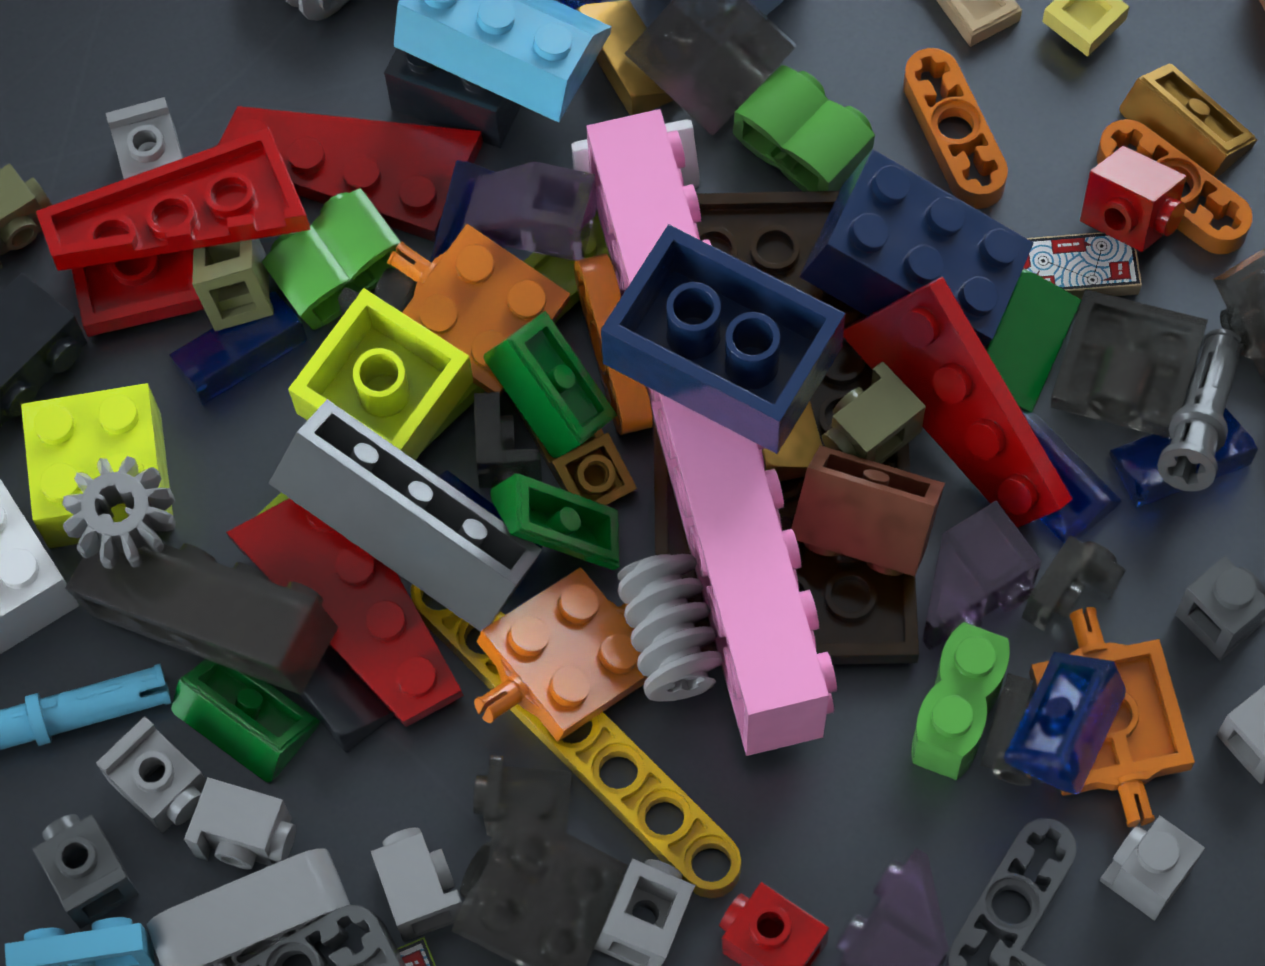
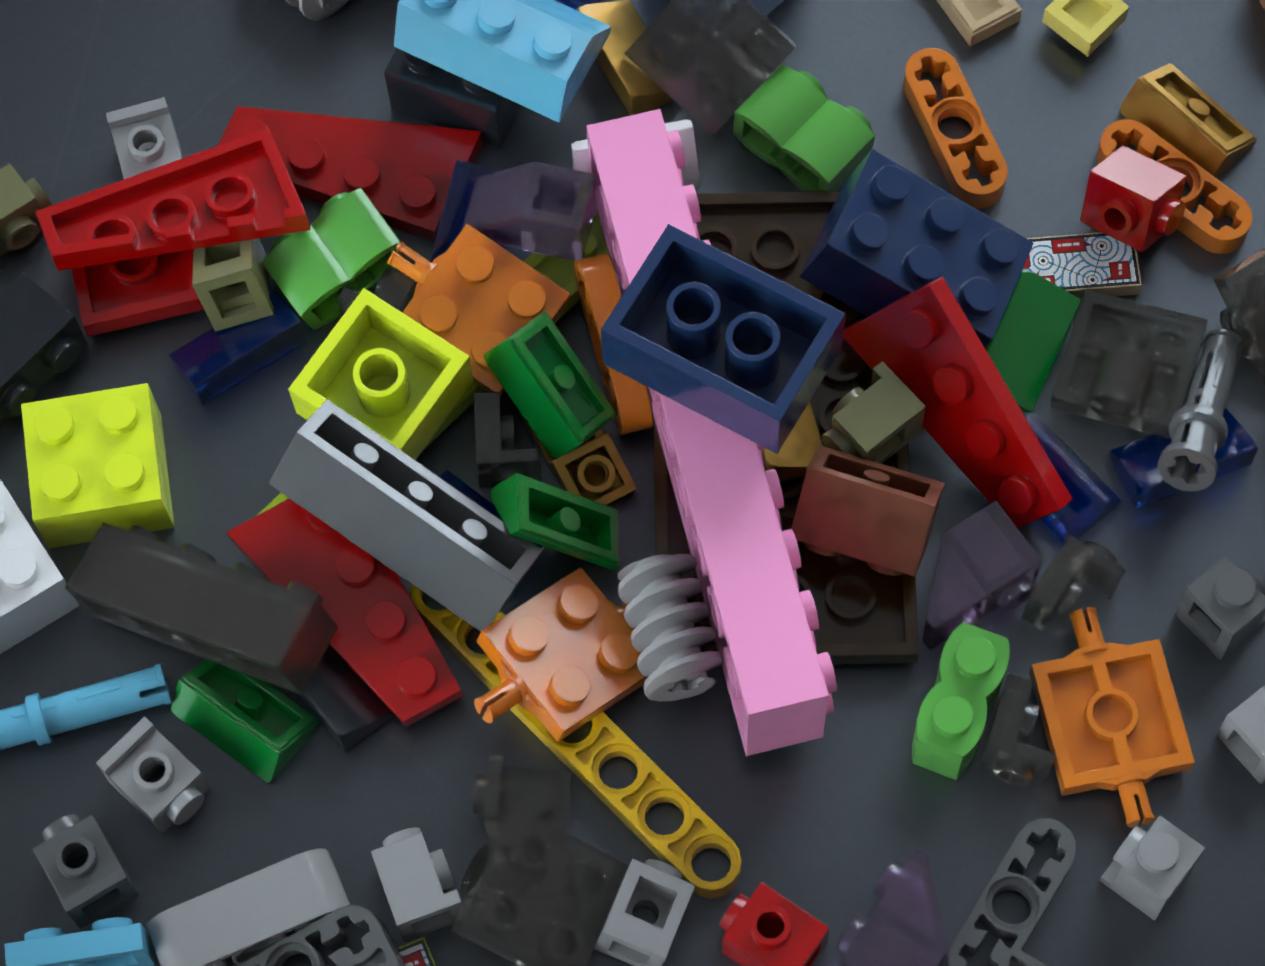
light grey gear [62,456,176,569] -> none
light grey brick [184,777,296,869] -> none
clear blue slope [1003,652,1126,795] -> none

